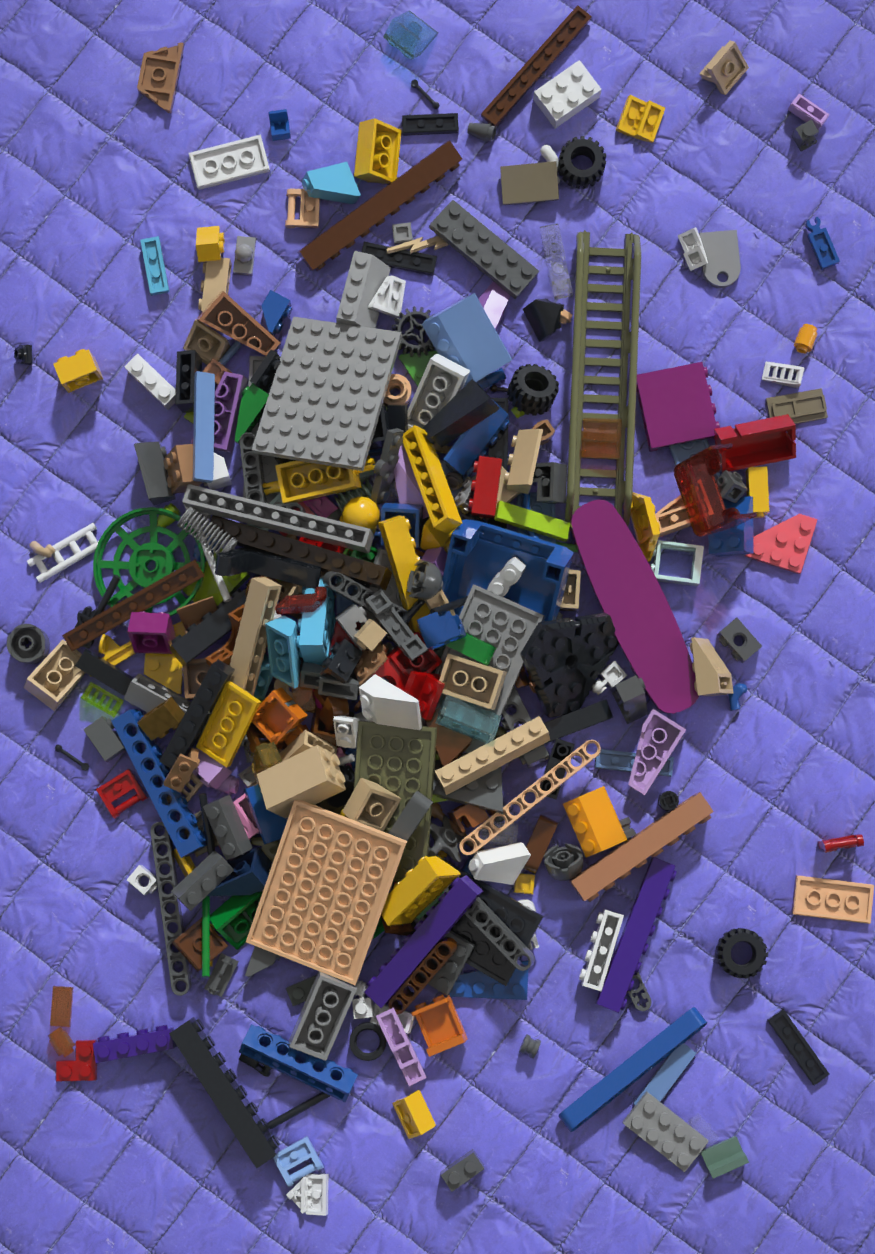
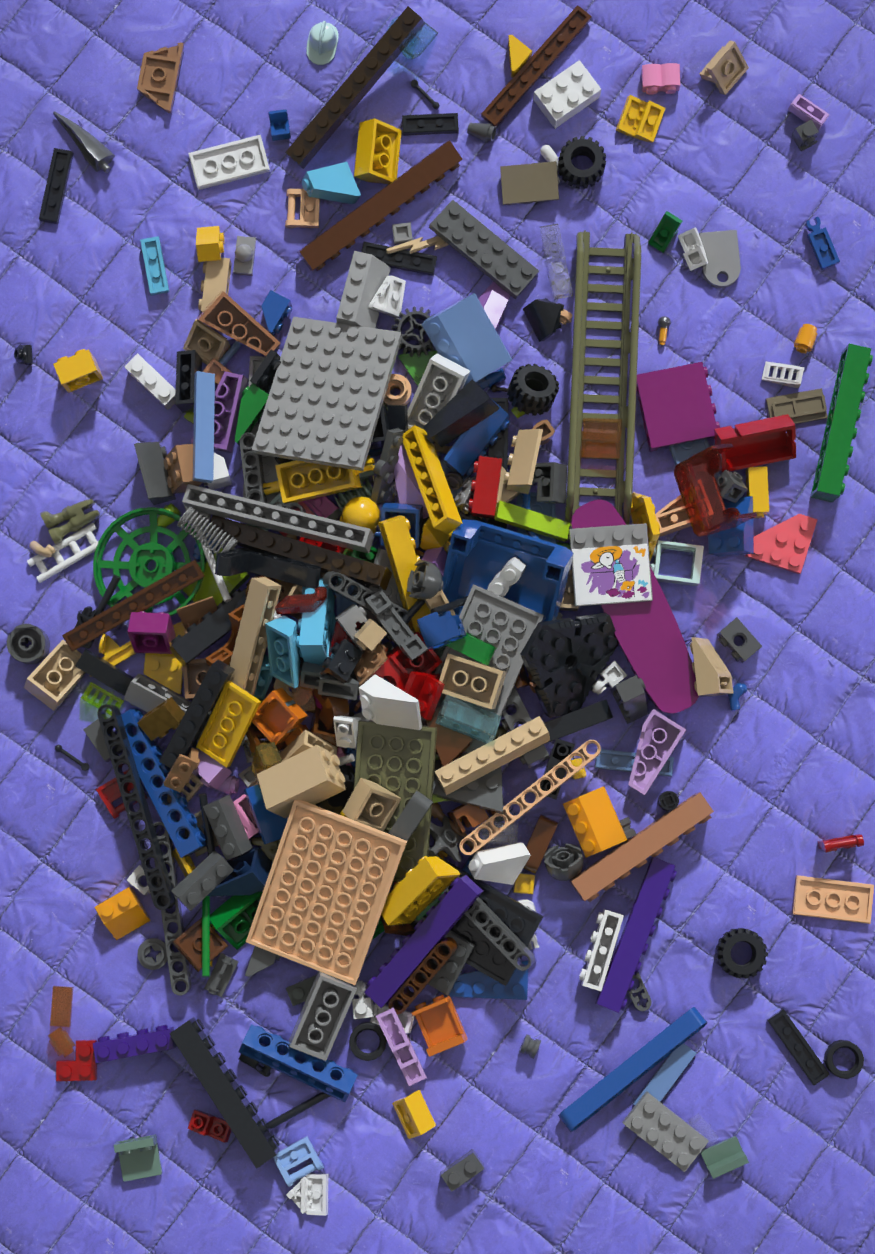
none -> black tile [39,148,74,224]
none -> olive piece [40,499,100,545]
none -> dark grey piece [53,112,115,173]
none -> light orange slope [94,887,151,940]
none -> black beam [97,704,176,910]
none -> sand green bracket [114,1134,162,1181]
none -> dark grey gear [137,938,168,970]
none -> red slope [188,1110,232,1143]
none -> dark brown brick [285,6,425,169]
none -> light aqua piece [307,21,338,65]
none -> yellow slope [508,35,532,78]
none -> plate [569,523,653,607]
none -> yellow slope [571,758,586,780]
none -> bright pink brick [641,63,680,95]
none -> green slope [648,211,683,253]
none -> piece [658,316,671,345]
none -> green brick [810,343,873,502]
none -> black tyre [824,1040,864,1079]

